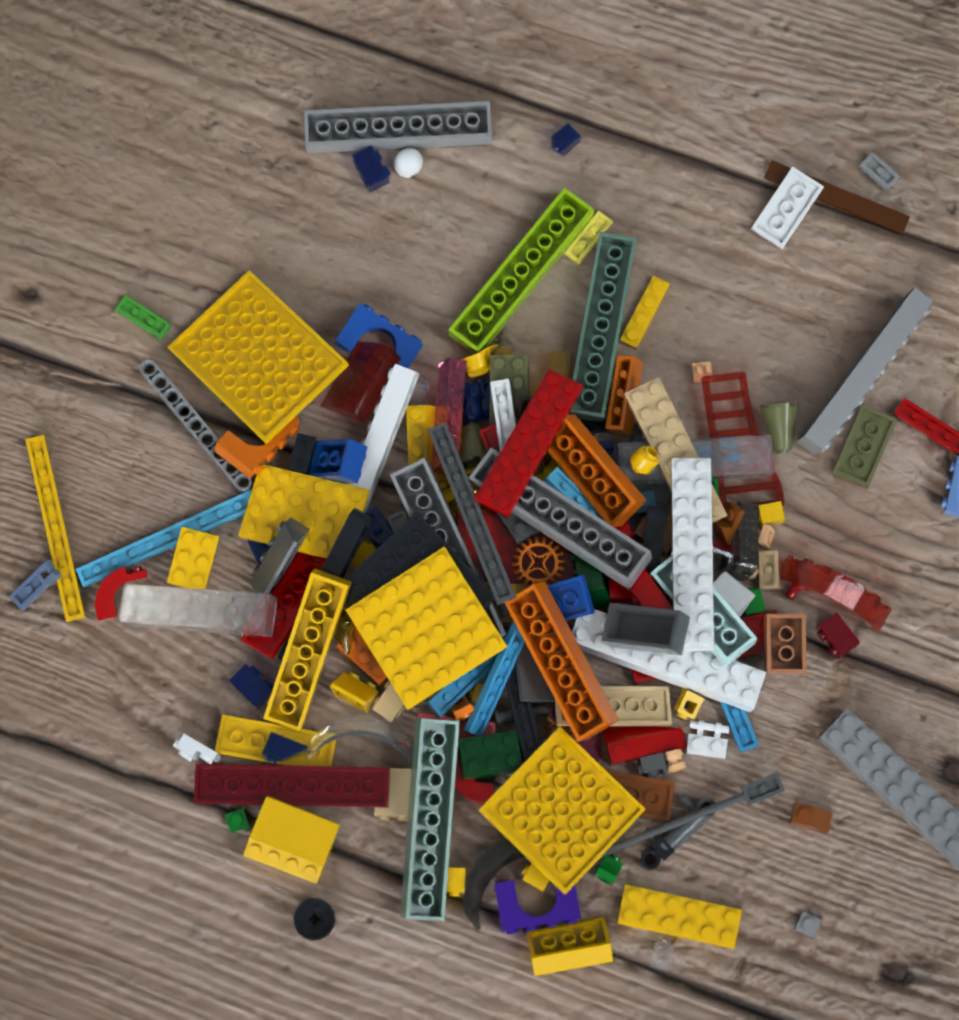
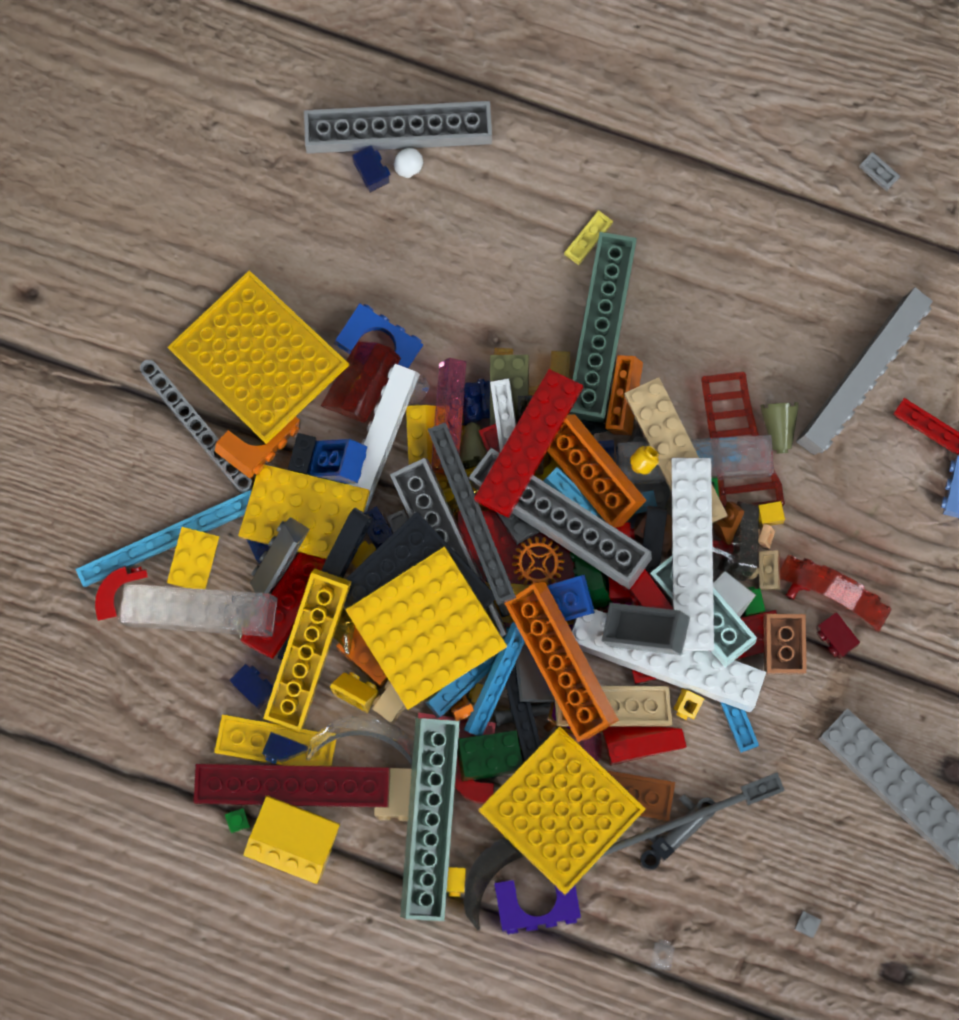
sand blue plate [10,560,62,611] -> none
yellow plate [25,435,86,622] -> none
bright green tile [115,294,172,341] -> none
white plate [173,734,222,764] -> none
black wheel [293,898,335,941] -> none
lime brick [448,187,594,355] -> none
yellow piece [457,344,499,378] -> none
yellow brick [521,863,550,893] -> none
yellow slope [526,917,613,976] -> none
clear blue brick [551,123,580,157] -> none
green arch [594,854,623,886] -> none
yellow plate [617,884,742,949] -> none
yellow plate [619,275,670,350] -> none
dark grey brick [637,752,668,777] -> none
light nougat wheel [663,749,687,773] -> none
white plate [686,720,730,759] -> none
light nougat tile [691,361,713,383] -> none
white plate [751,167,824,249] -> none
reddish brown tile [764,160,910,235] -> none
dark orange slope [789,803,832,833] -> none
olive plate [832,404,897,489] -> none

